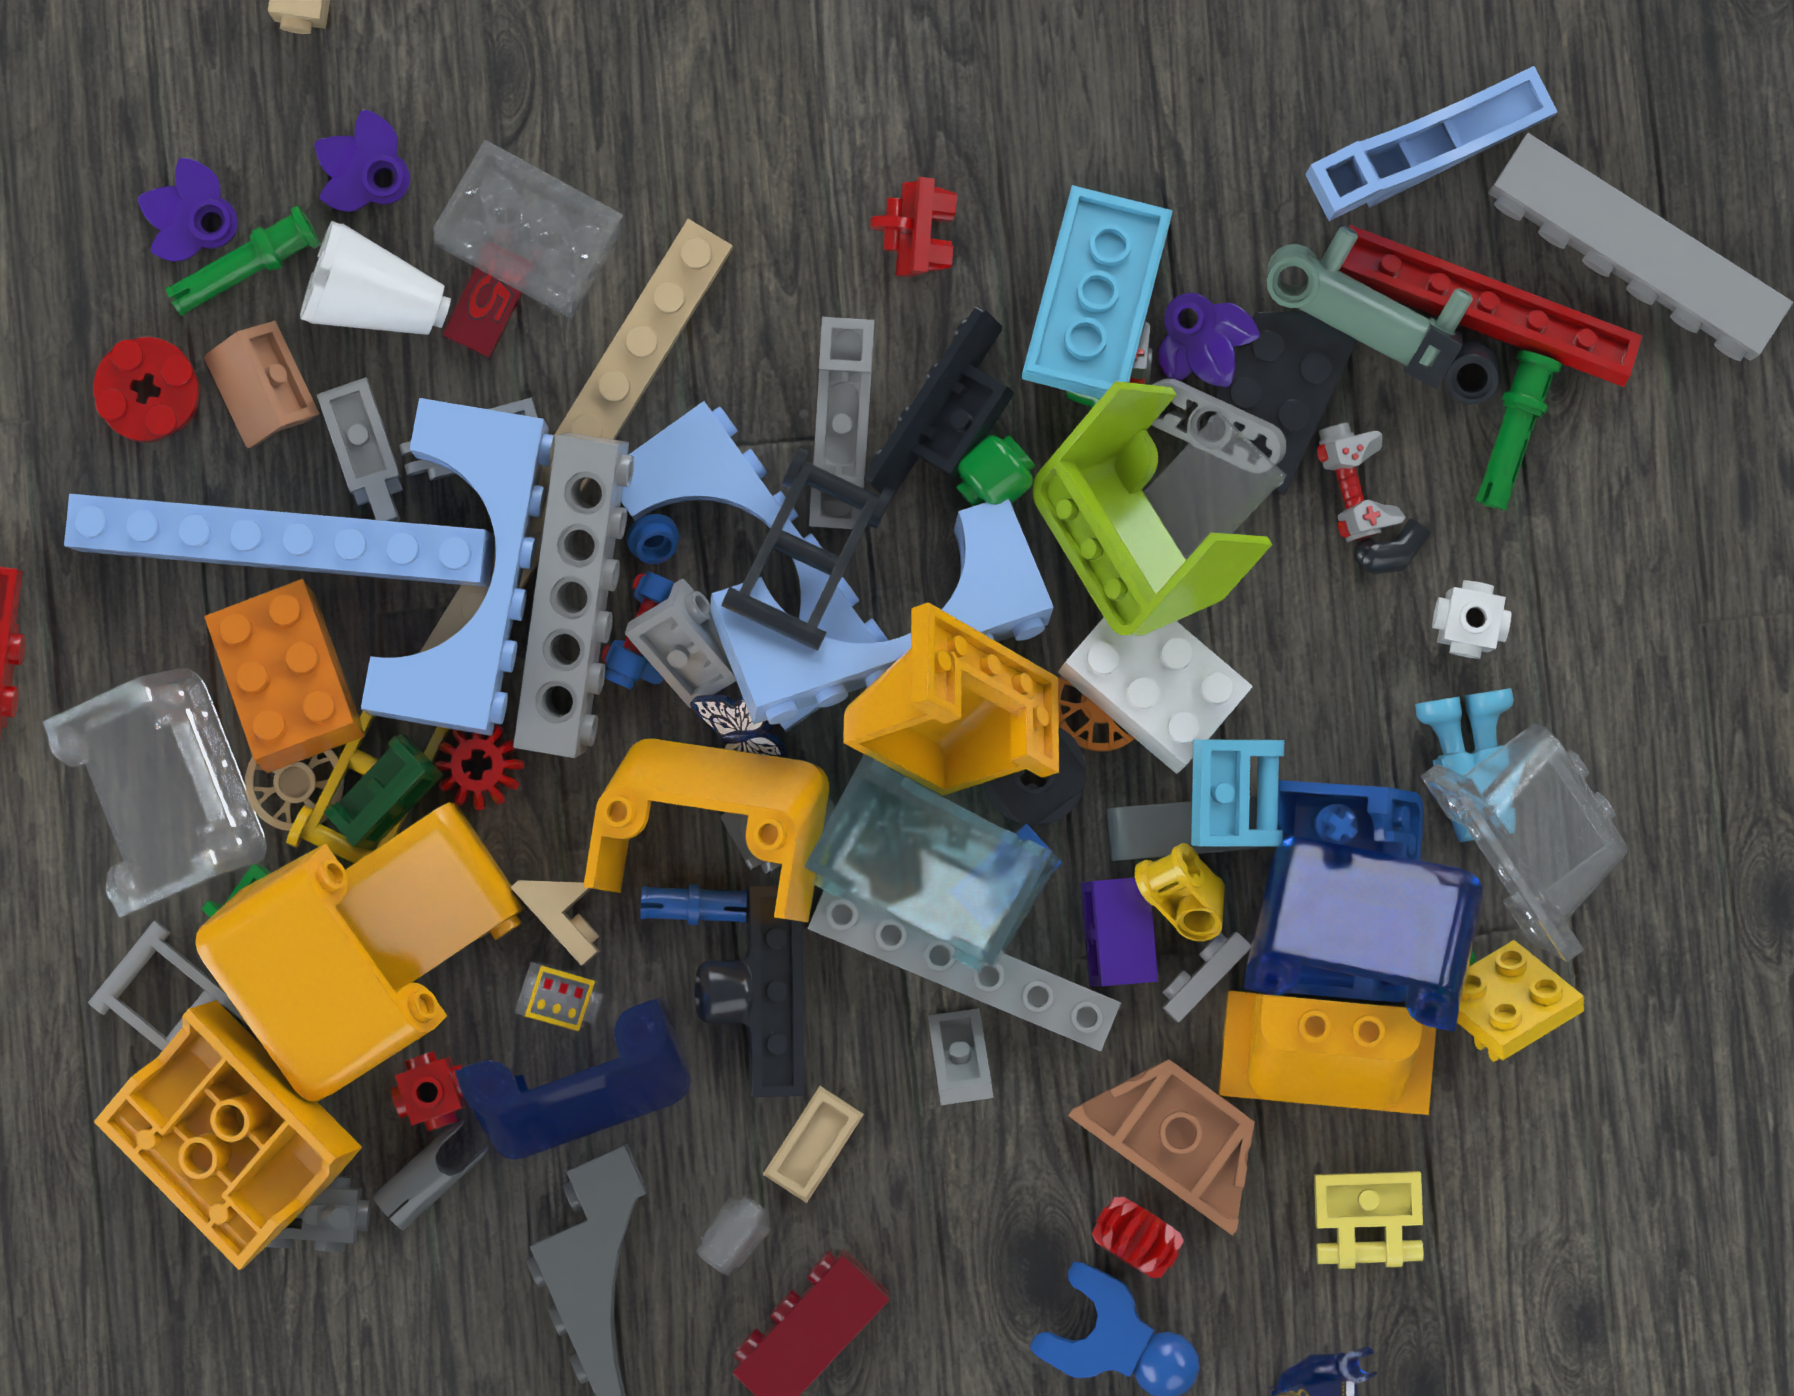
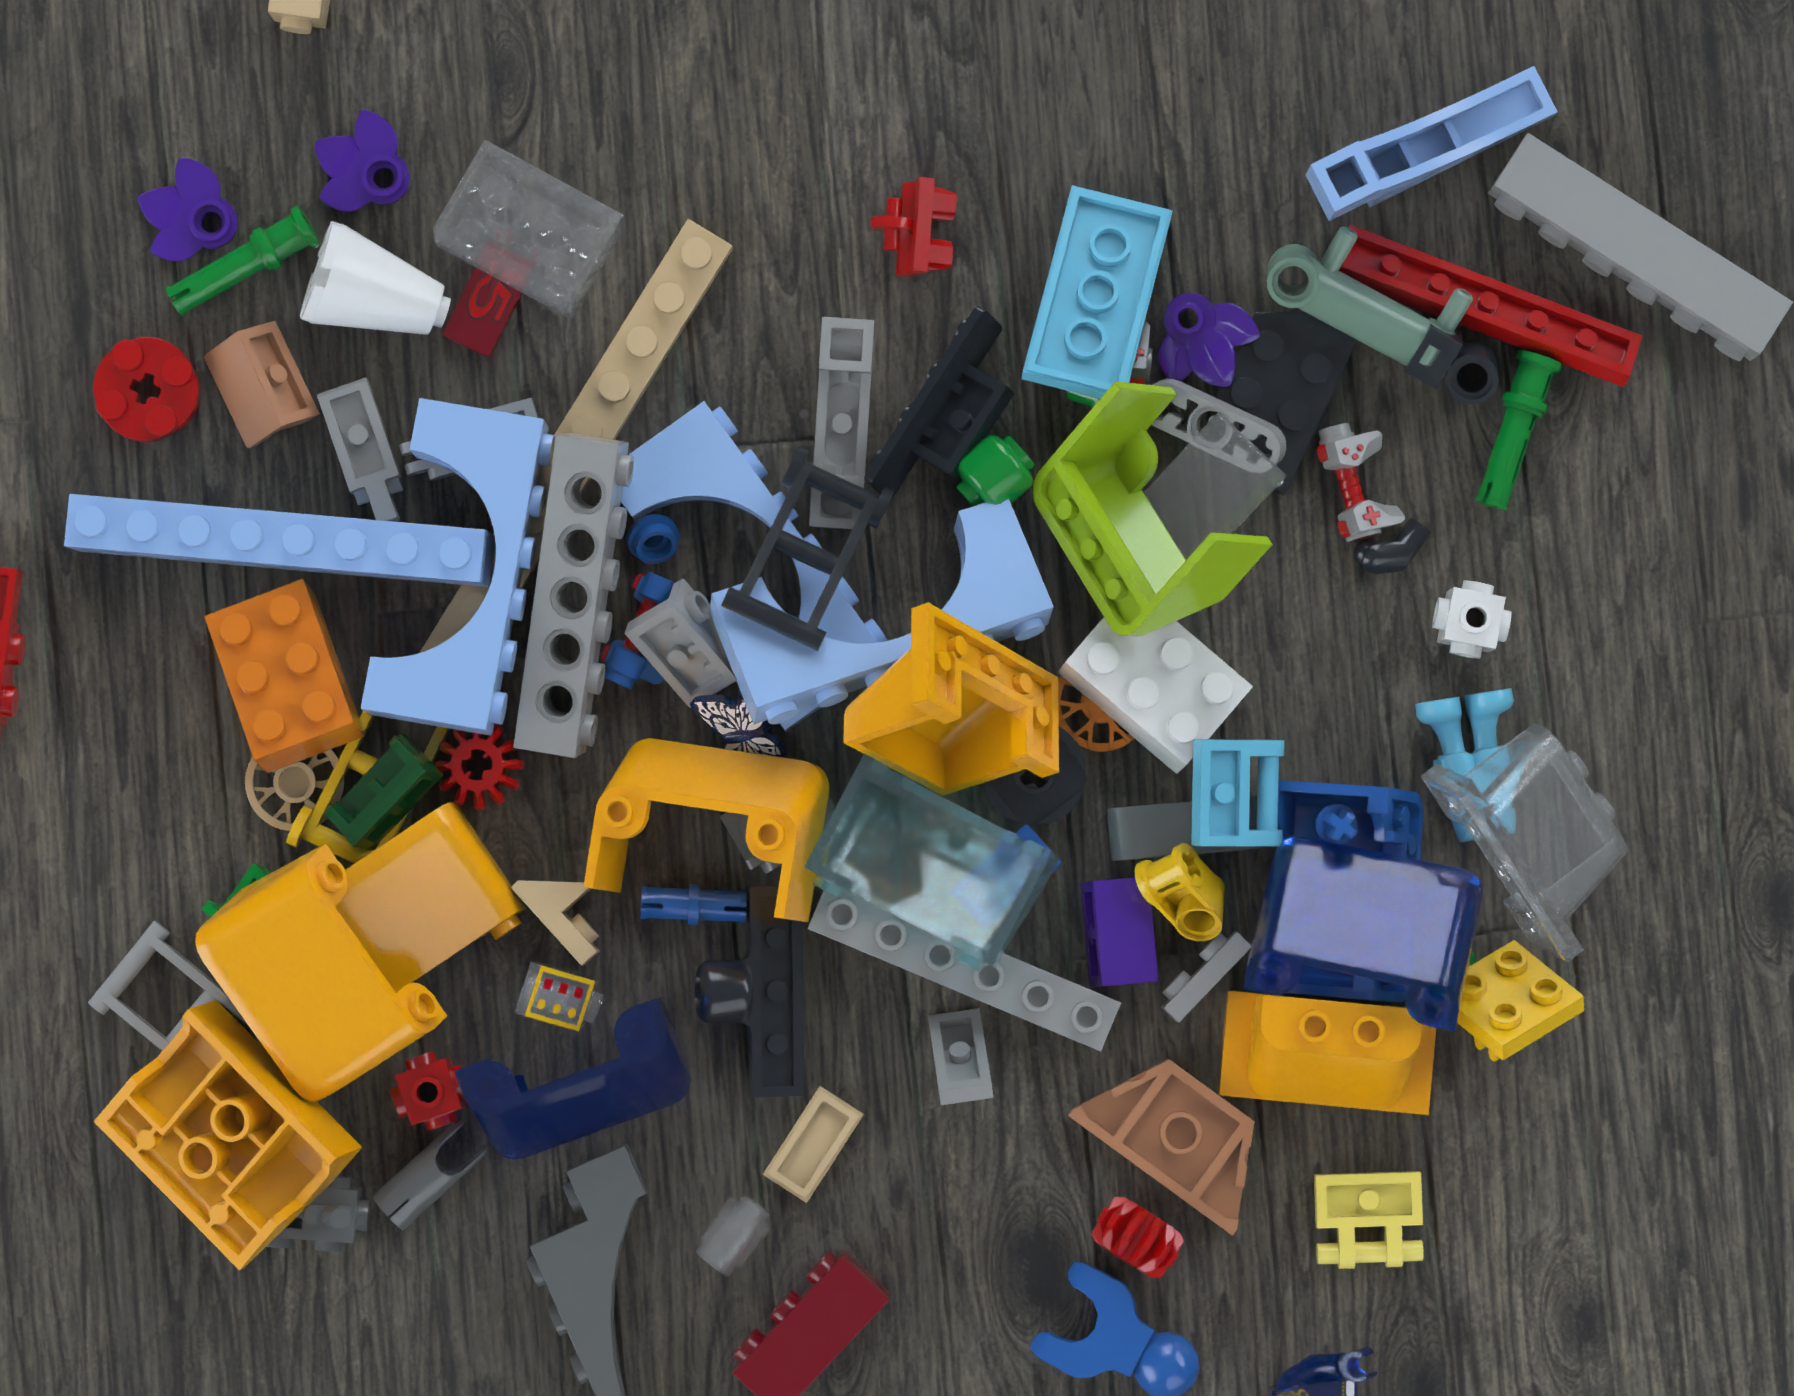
clear windscreen [43,668,267,917] -> none

